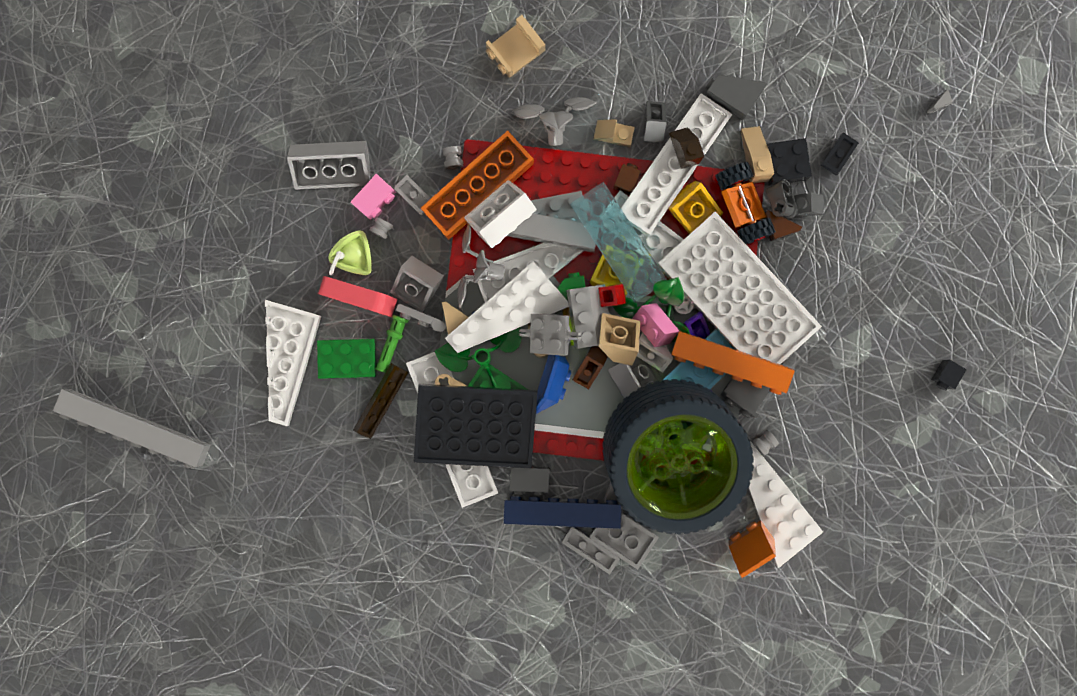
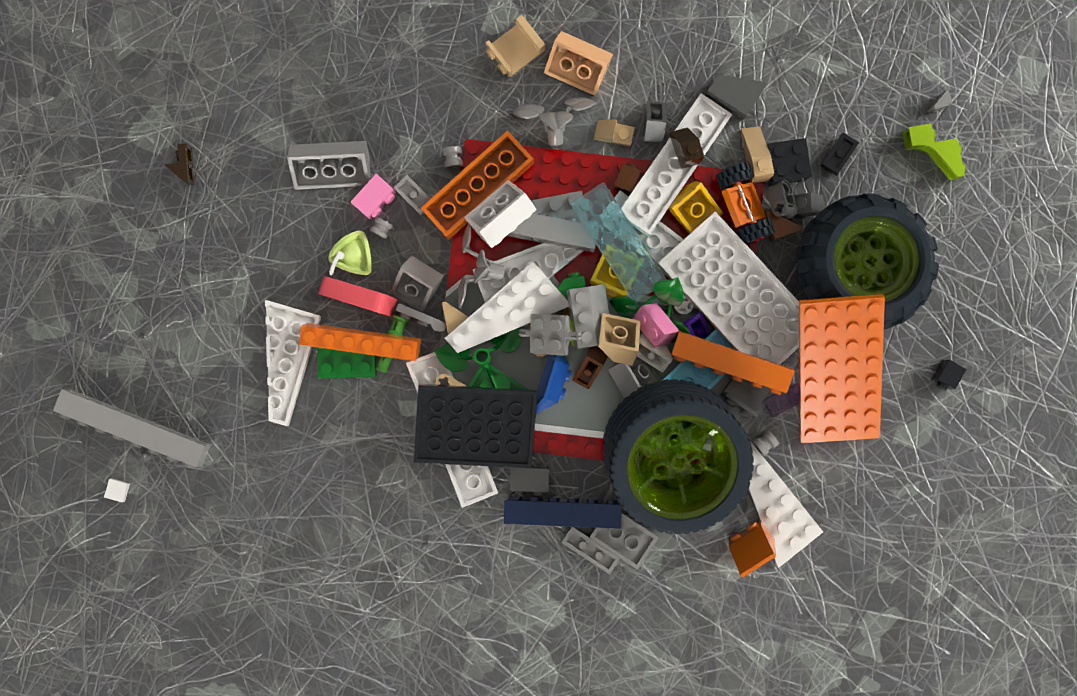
dark brown plate [353,363,409,439] -> none
red plate [598,284,626,307] -> none
none -> white tile [104,478,130,502]
none -> dark brown slope [164,143,194,185]
none -> orange brick [299,323,421,361]
none -> light nougat slope [544,31,613,96]
none -> clear purple tile [763,383,799,417]
none -> wheel [796,193,939,330]
none -> orange plate [799,294,885,443]
none -> lime arch [902,123,965,180]

